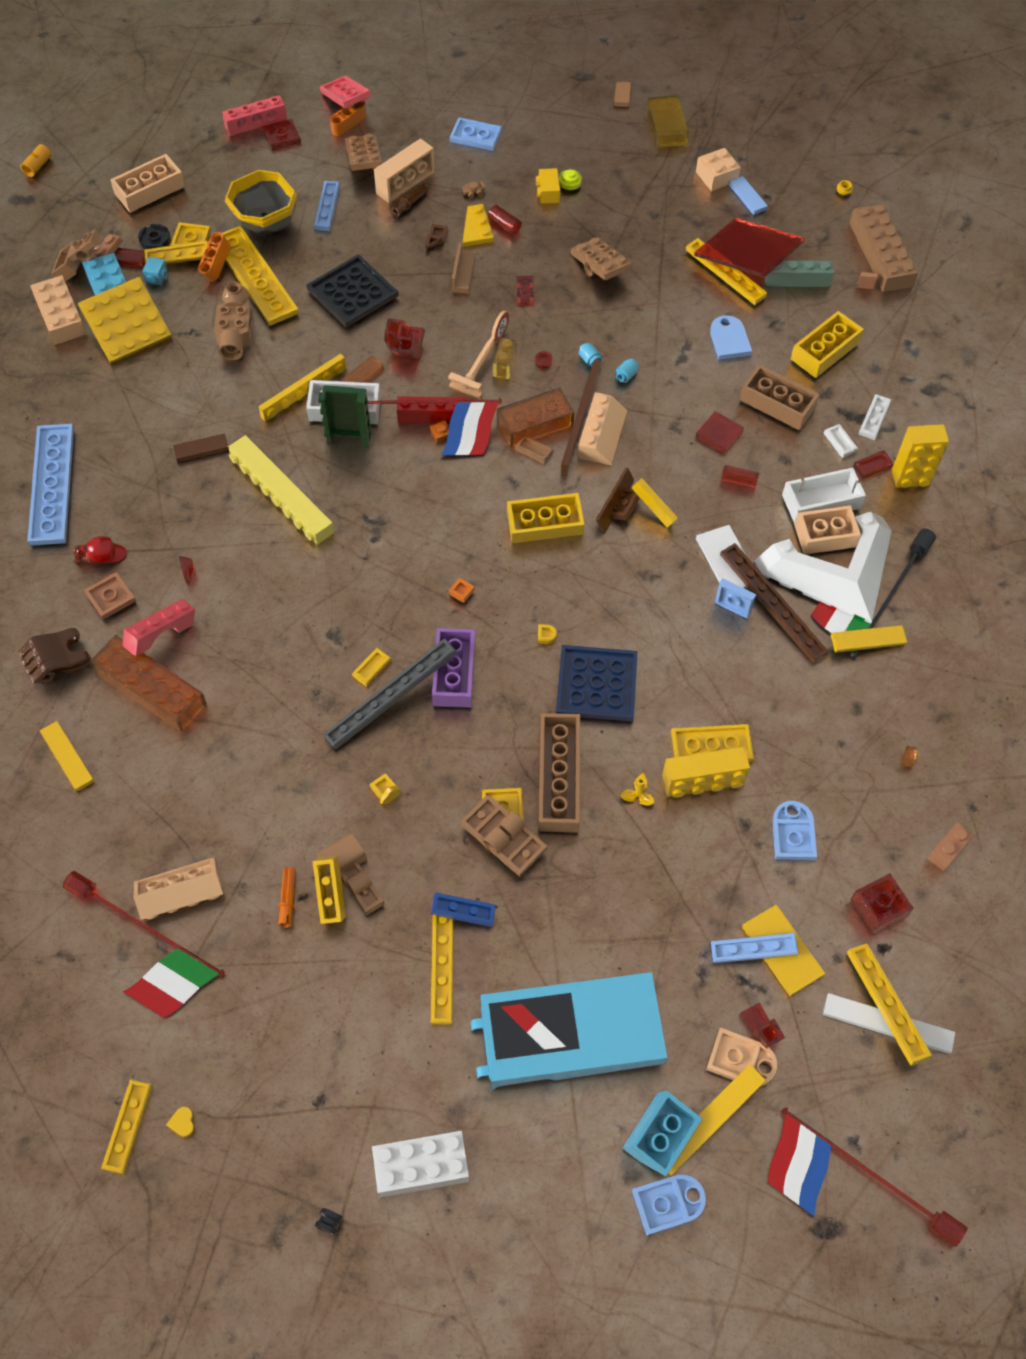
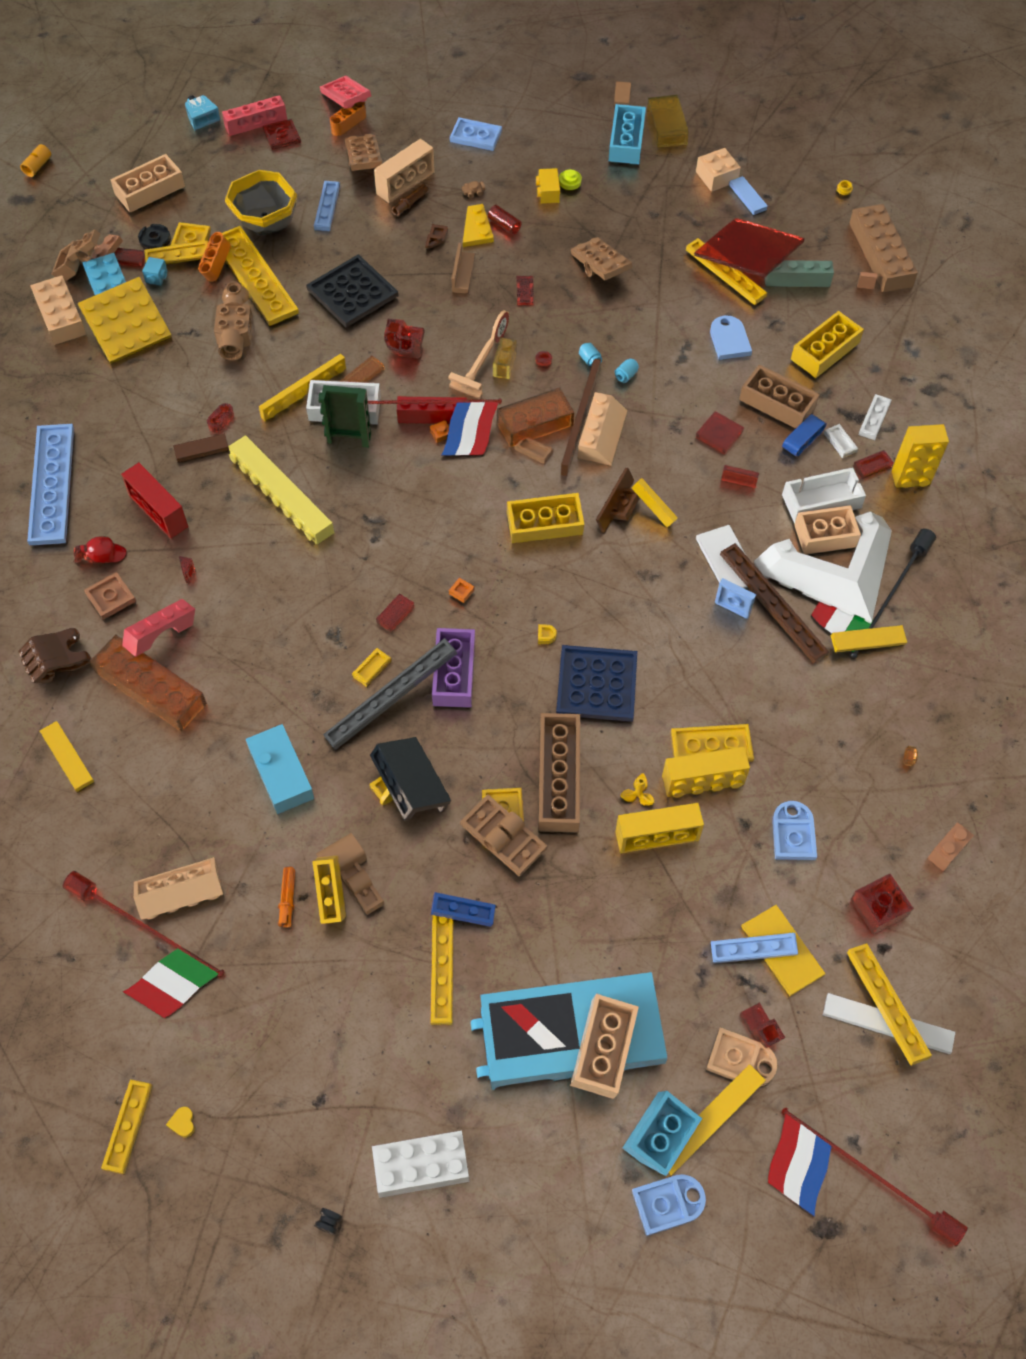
none -> red brick [121,462,189,539]
none -> medium azure torso [185,95,220,130]
none -> clear red beam [207,403,234,433]
none -> medium azure brick [246,724,314,814]
none -> black panel [370,737,451,820]
none -> clear red tile [376,593,414,632]
none -> light nougat brick [570,994,639,1099]
none -> medium azure brick [609,104,646,164]
none -> yellow brick [615,803,704,854]
none -> blue beam [782,414,827,457]

